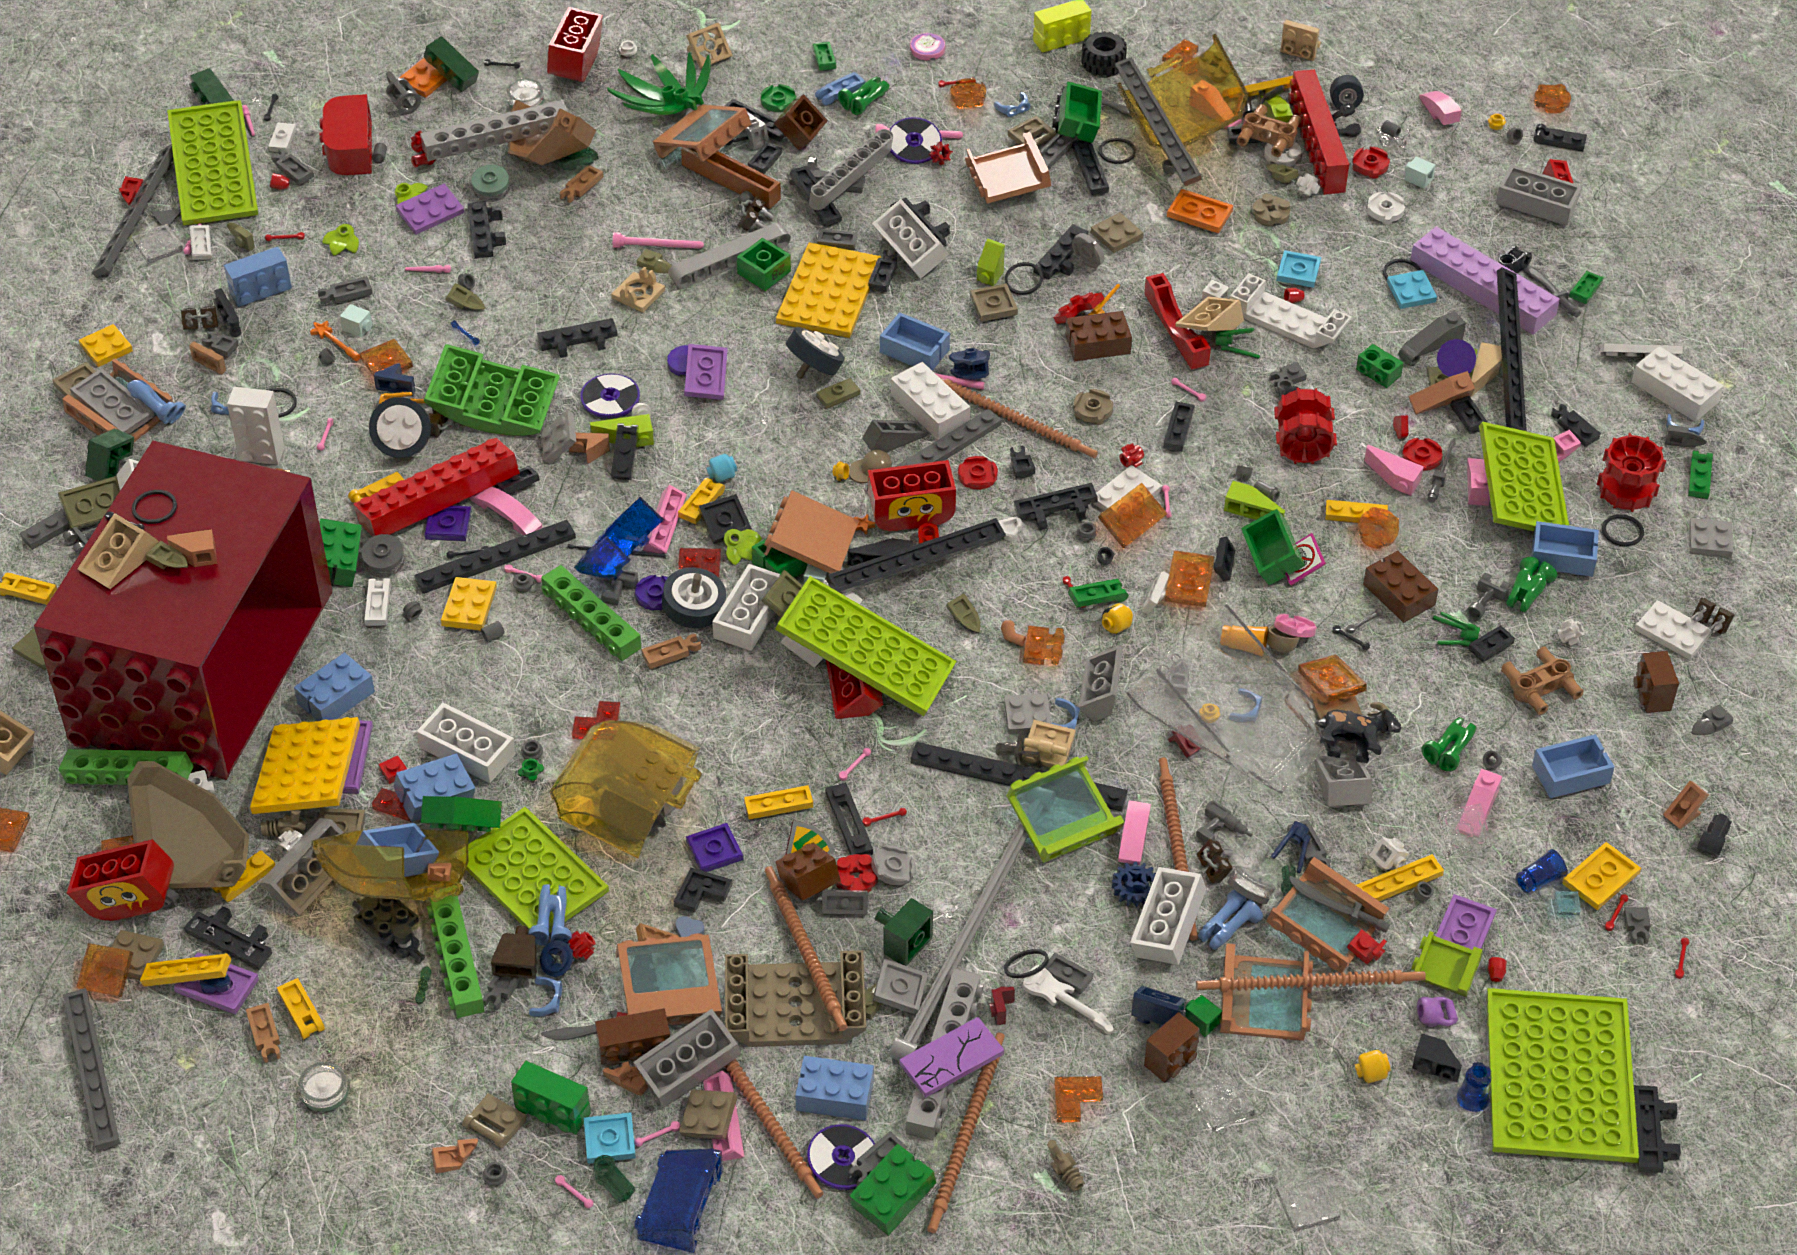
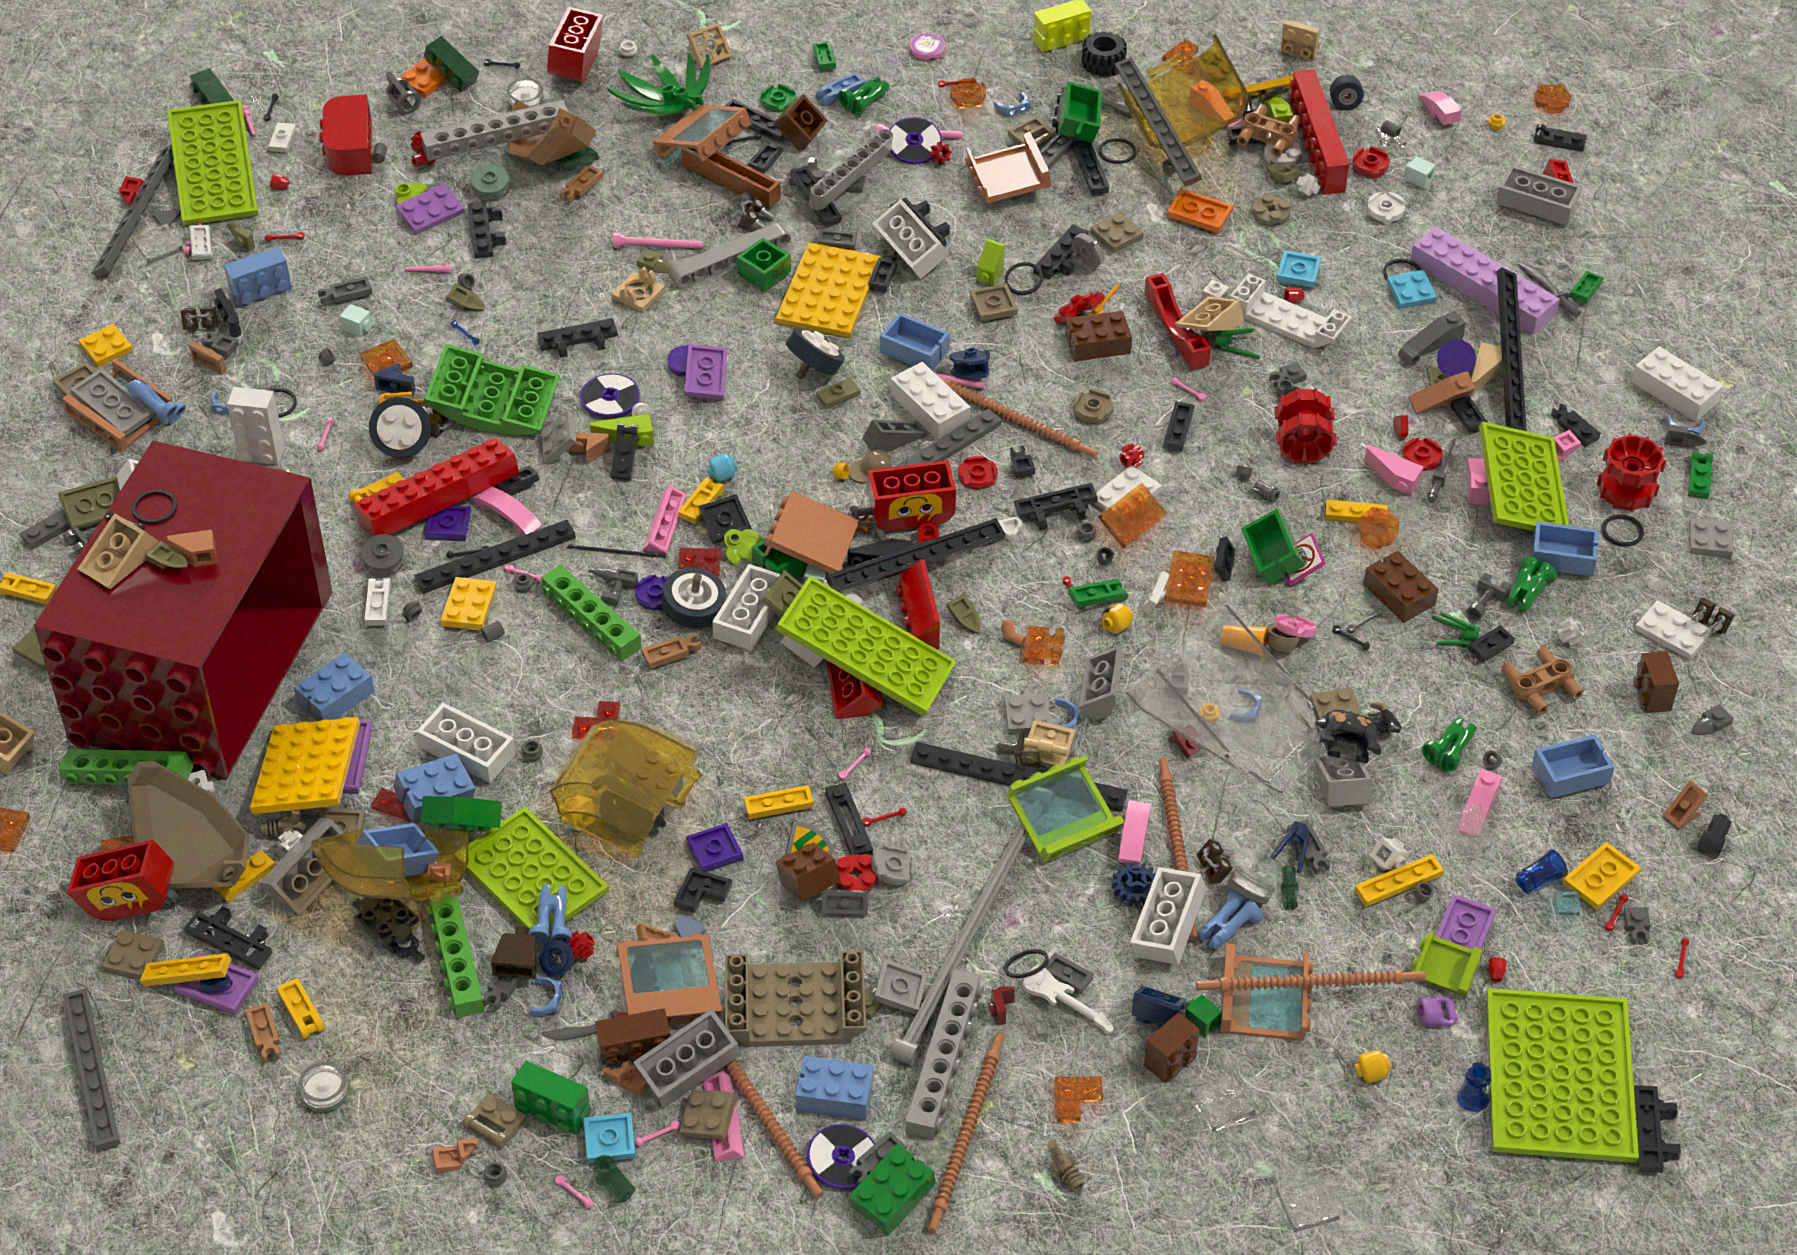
clear orange plate [76,943,134,997] -> none
dark green brick [85,428,134,481] -> none
dark grey plate [271,149,314,185] -> none
orange piece [310,321,361,361] -> none
green piece [319,518,362,587] -> none
lime plate [322,224,359,256] -> none
red plate [378,755,407,784] -> none
clear green piece [415,966,431,1005] -> none
green plate [518,759,544,781] -> none
clear blue windscreen [574,497,664,580] -> none
clear blue windscreen [634,1148,723,1253] -> none
light grey bracket [745,112,769,150] -> none
nougat hose [765,866,848,1031] -> none
dark green brick [875,898,933,966] -> none
medium lavender tile [899,1017,1004,1098] -> none
bright pink hinge [1162,485,1172,518] -> none
dark grey piece [1196,800,1253,843] -> none
lime slope [1224,481,1285,520] -> none
panel [1266,857,1389,973] -> none
dark grey sword [1289,876,1390,933] -> none
clear orange plate [1298,654,1367,702] -> none
black piece [1332,103,1361,137] -> none
red bracket [1347,929,1387,965] -> none
green brick [1356,343,1404,388] -> none
black slope [1412,1033,1462,1082] -> none
black piece [1499,246,1532,274] -> none
dark grey hinge [1507,127,1523,143] -> none
white plate [1600,344,1683,357] -> none
none -> dark grey piece [847,506,888,541]
none -> red slope [896,559,940,650]

